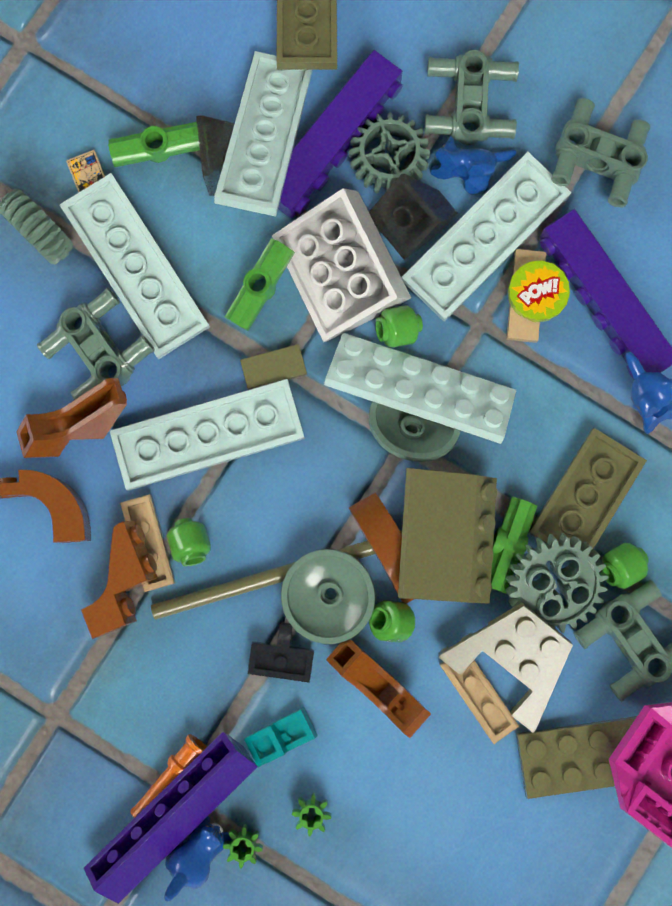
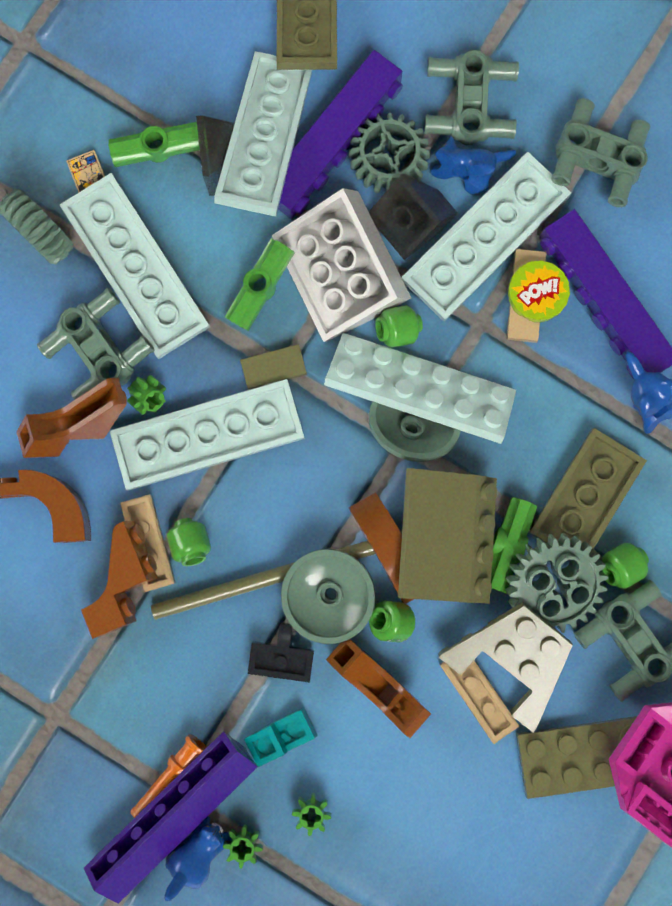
none -> bright green gear [127,375,166,415]

